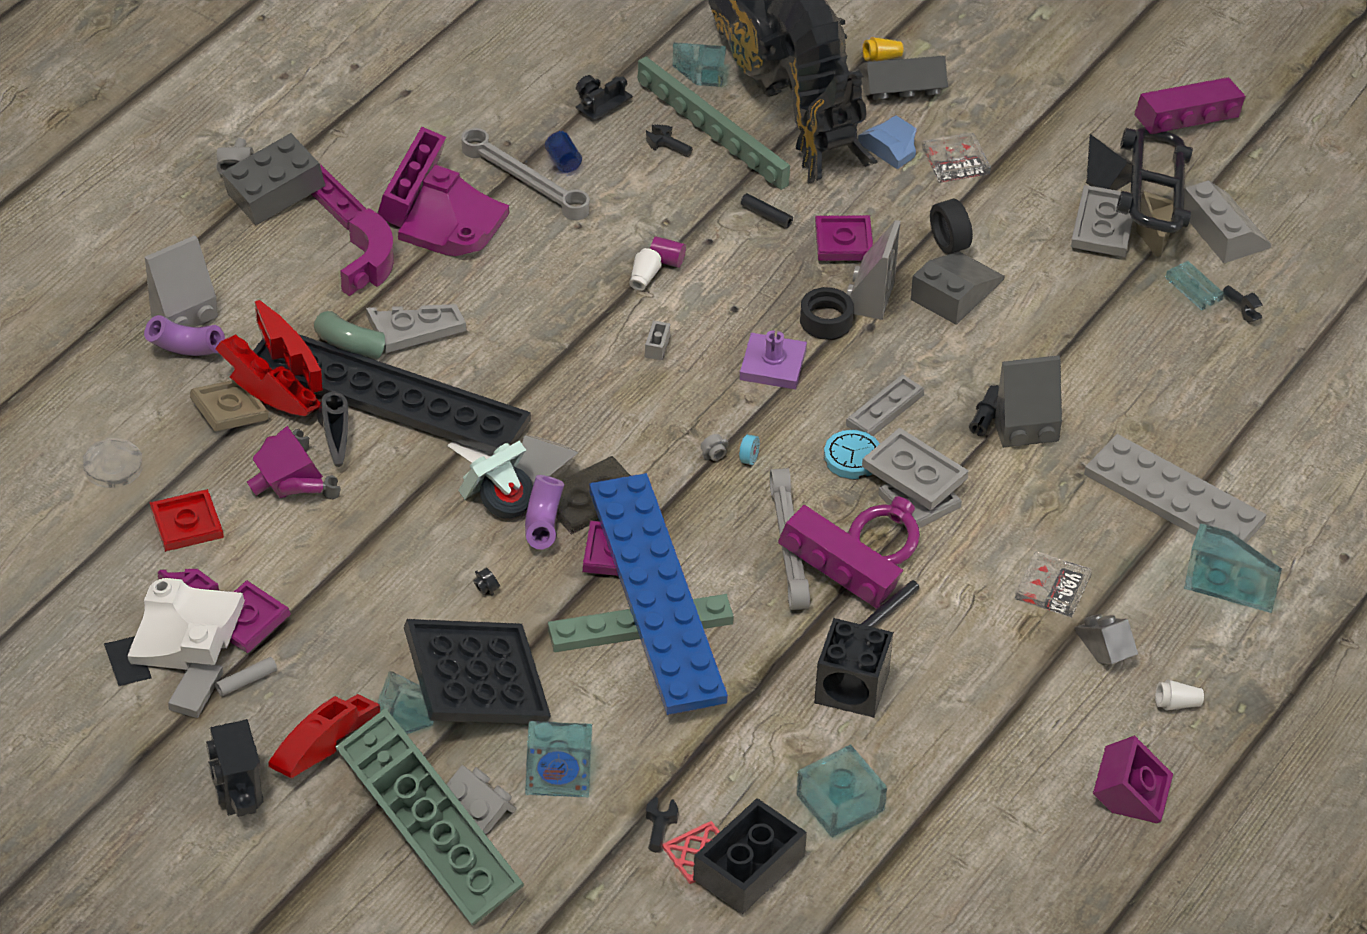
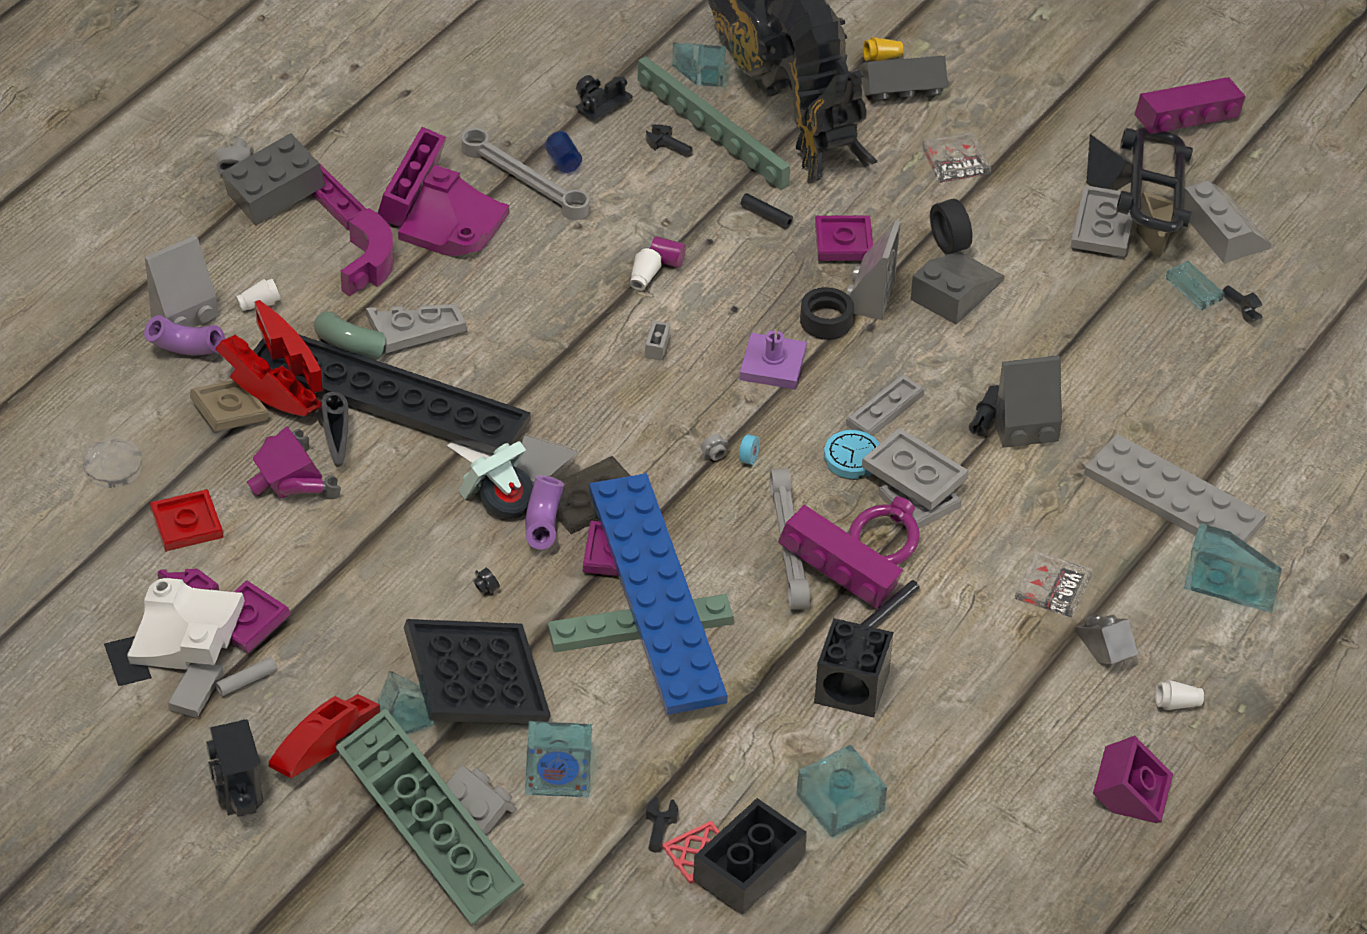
medium blue slope [858,115,917,169] -> none
none -> white cone [236,279,281,312]

